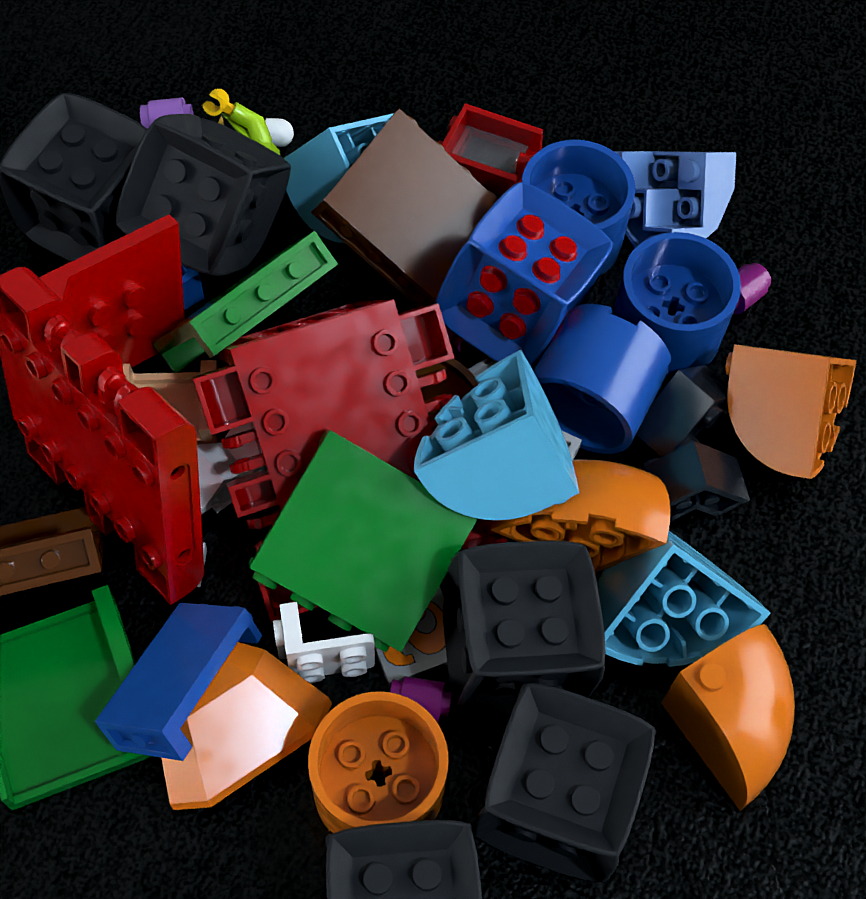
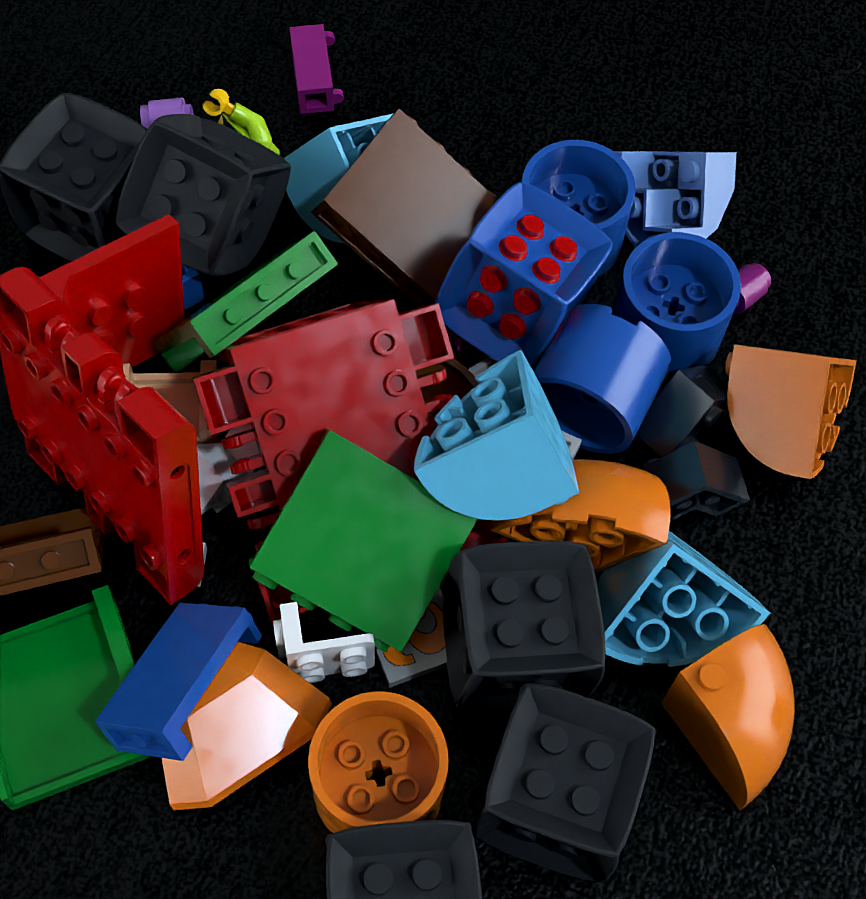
white cylinder [265,118,294,147] -> none
magenta brick [390,676,452,725] -> none
red window [439,103,543,196] -> none
none -> magenta brick [289,24,344,114]

